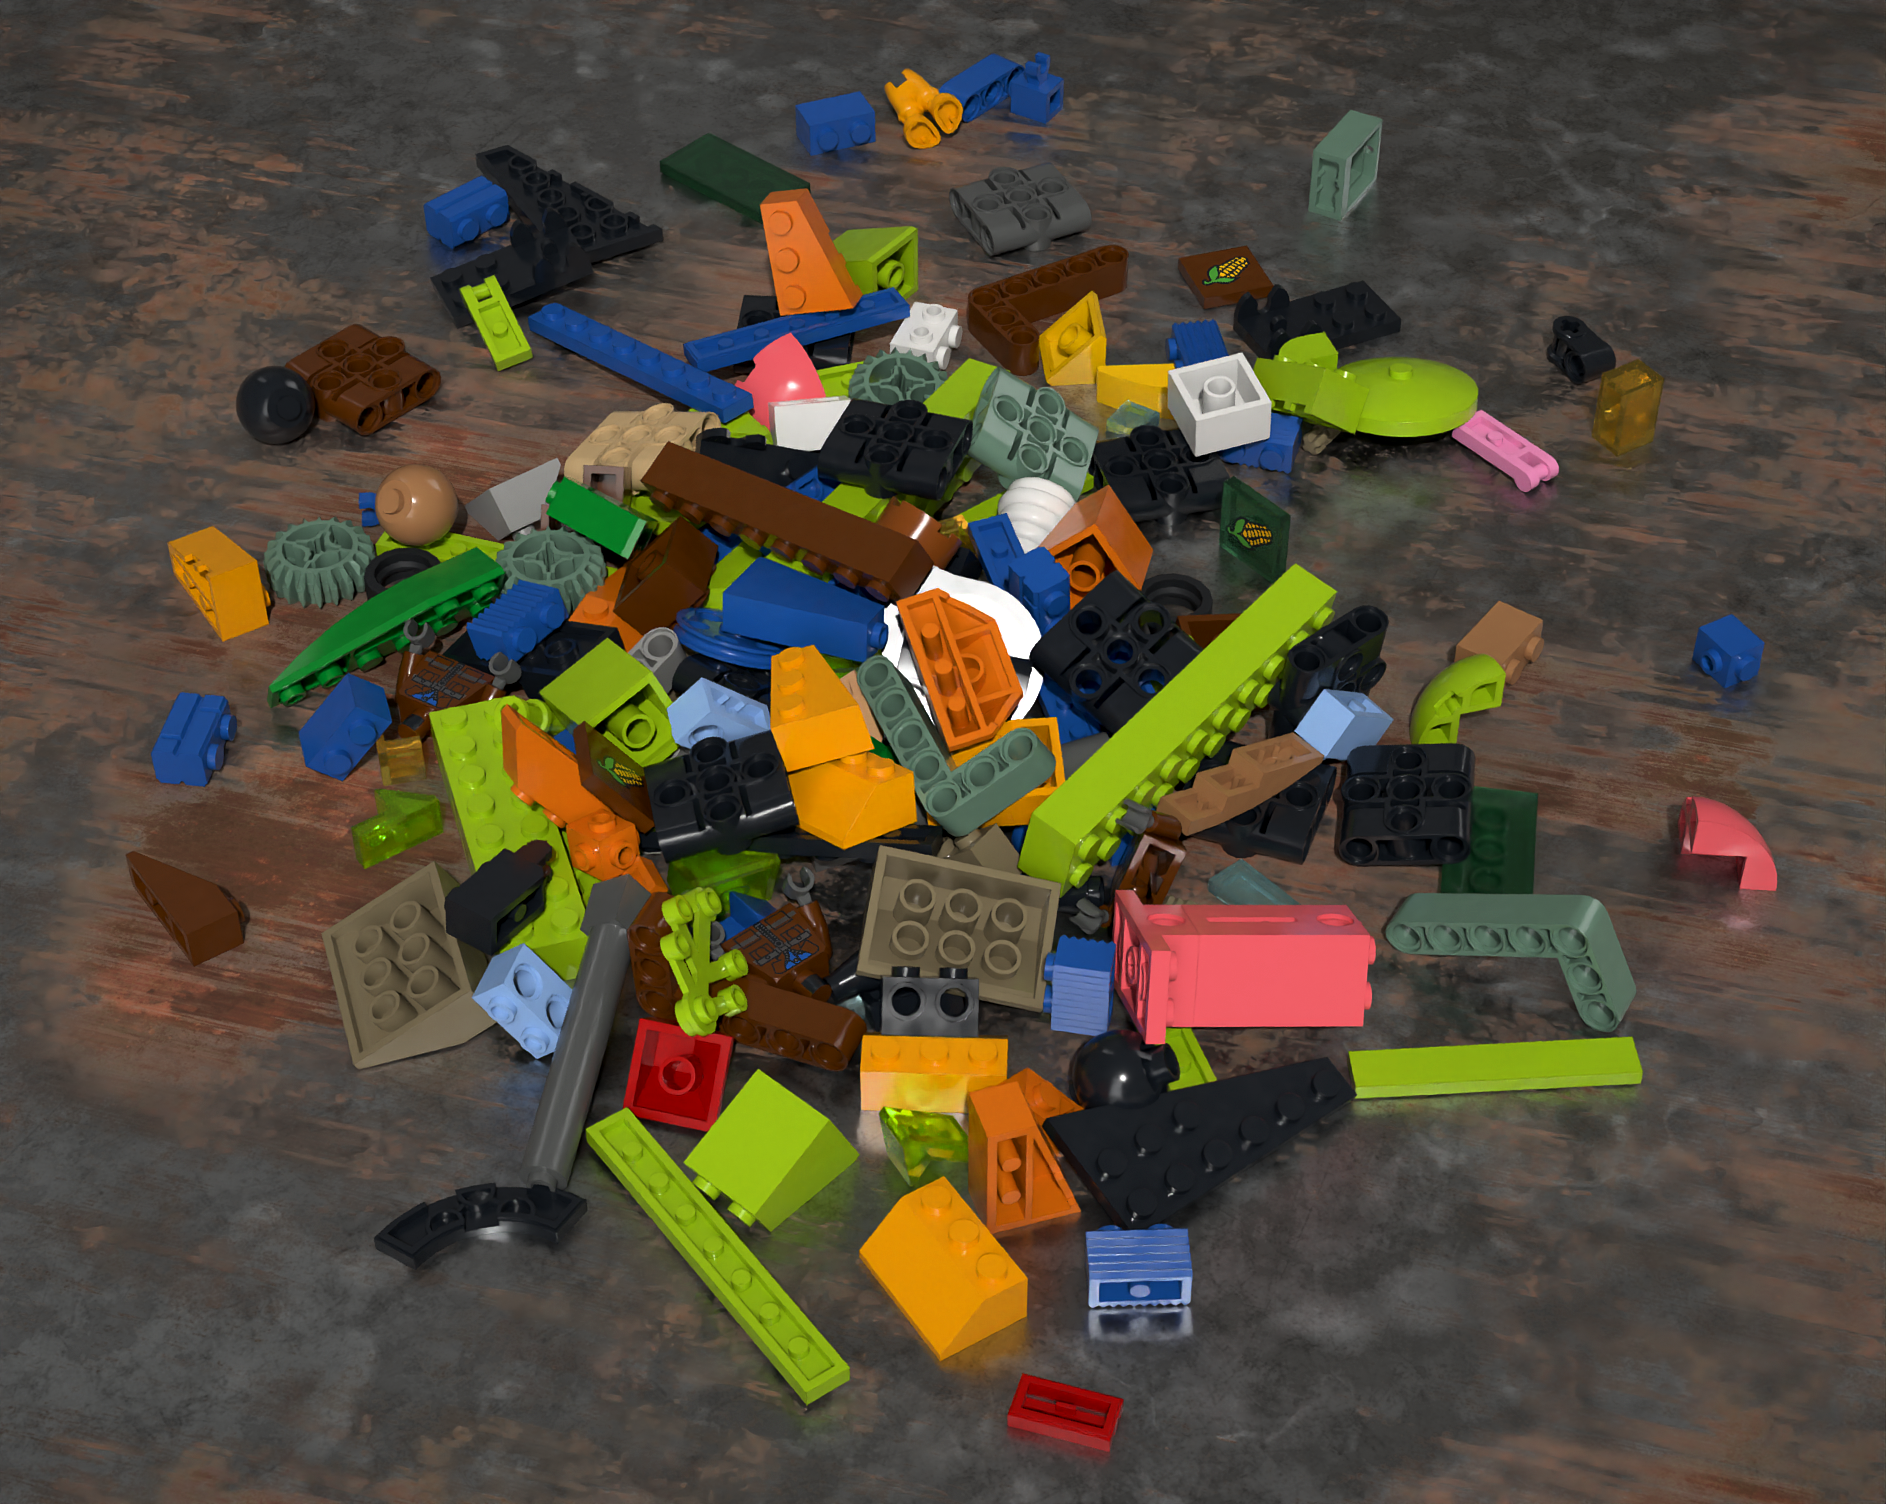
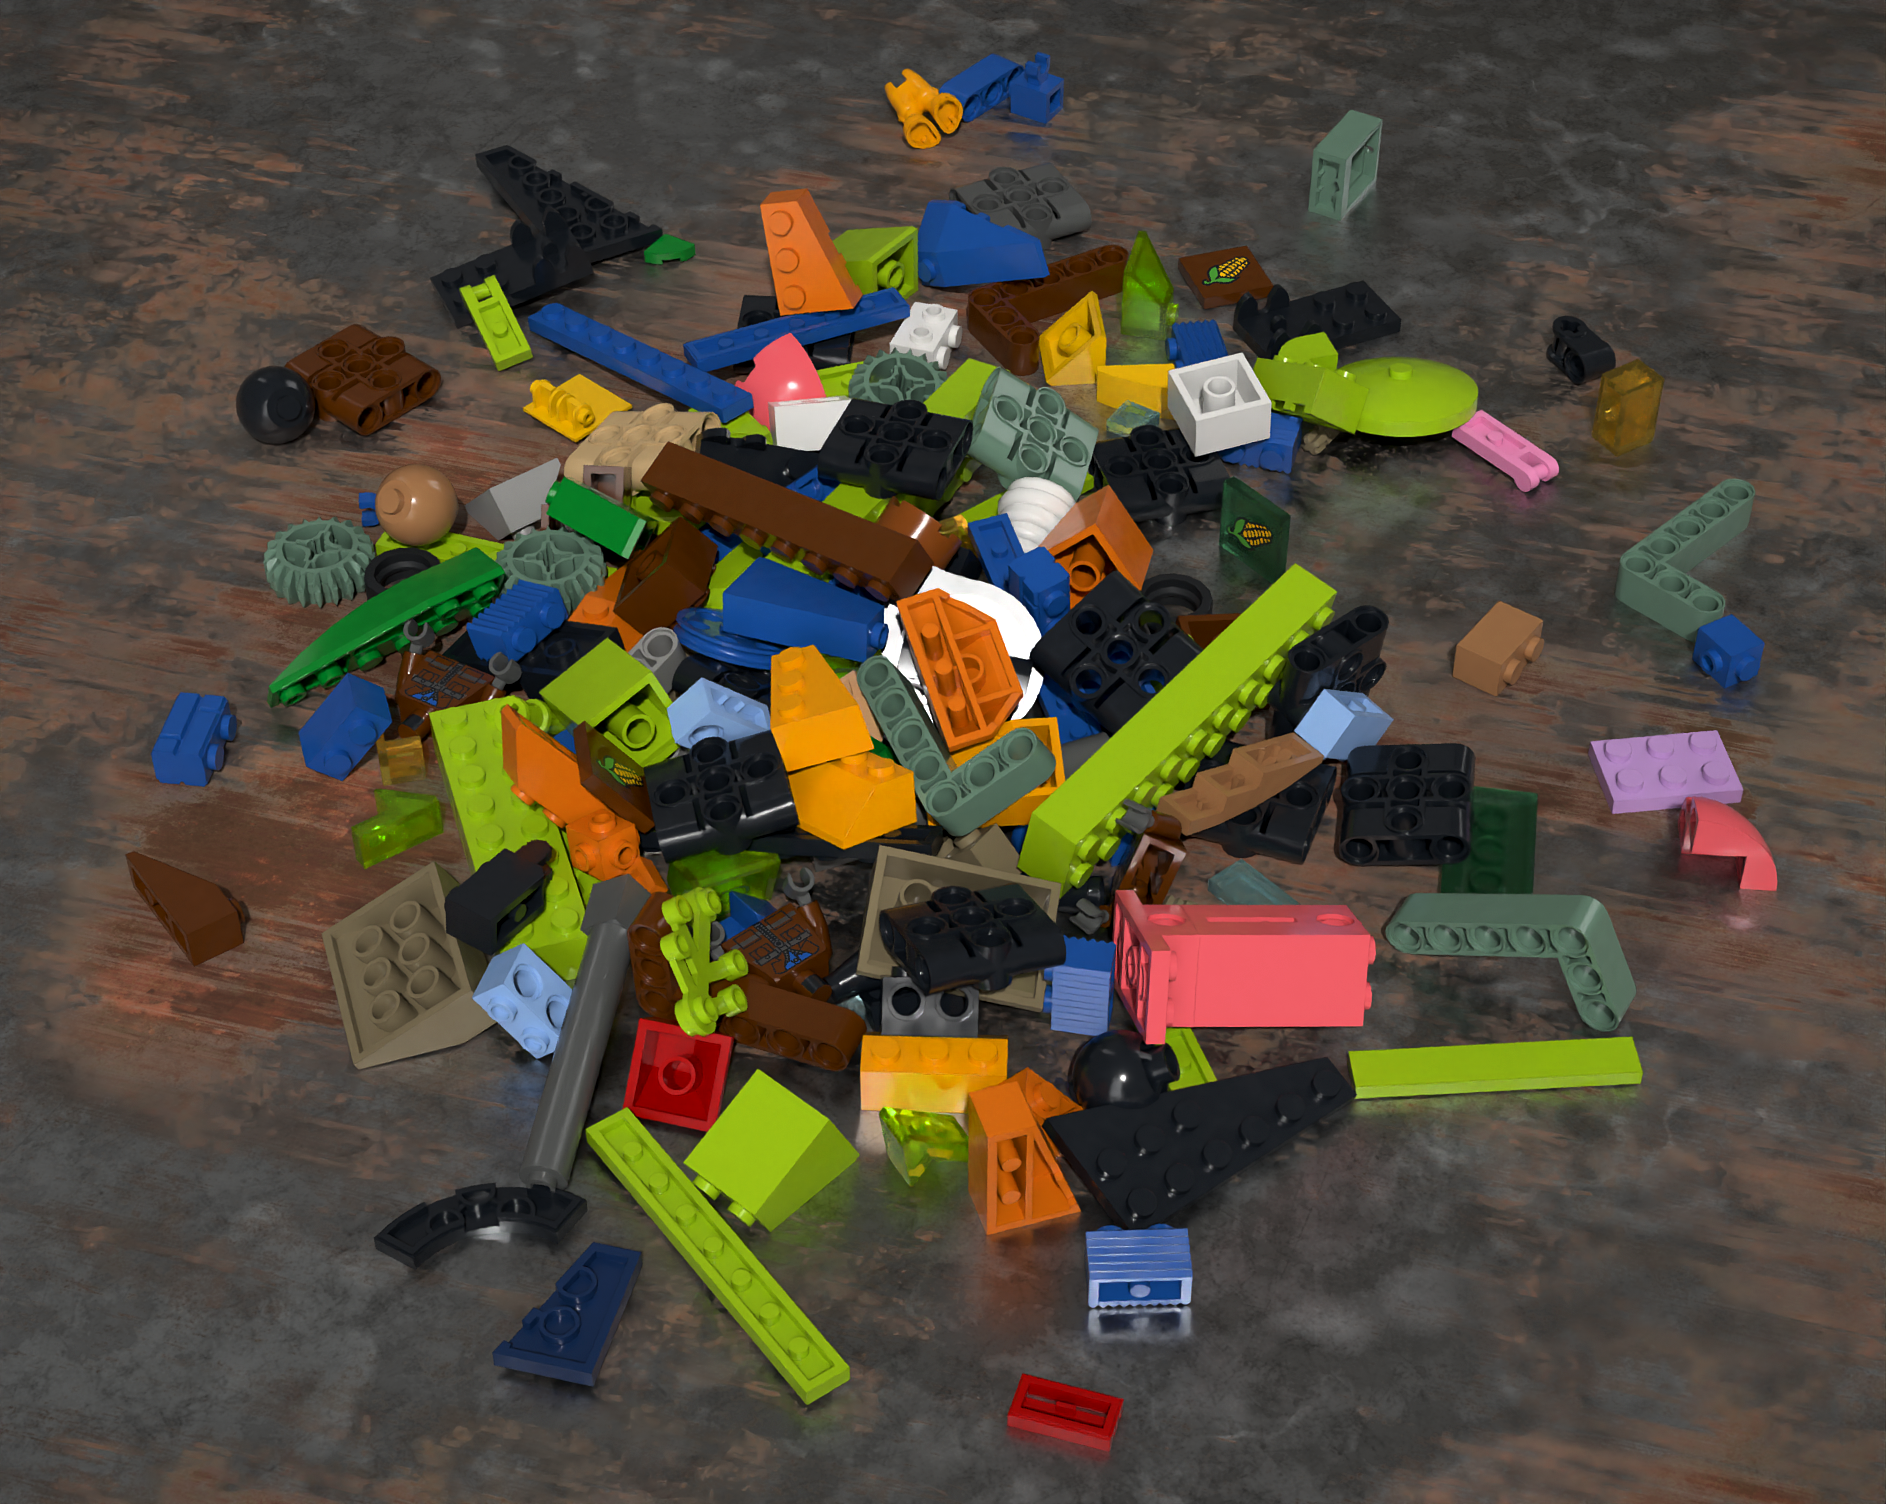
light orange wedge [167,526,271,642] -> none
blue brick [423,175,510,249] -> none
clear green tile [659,133,811,224] -> none
blue brick [795,91,876,156] -> none
light orange slope [859,1176,1028,1361] -> none
lime brick [1409,653,1506,744] -> none
none -> dark blue wing [492,1242,643,1386]
none -> yellow hinge [523,374,632,443]
none -> green tile [644,234,696,265]
none -> black connector [879,882,1066,995]
none -> blue wedge [918,199,1050,287]
none -> clear neon green slope [1121,231,1179,340]
none -> lavender plate [1588,730,1743,814]
none -> sand green beam [1614,478,1755,643]

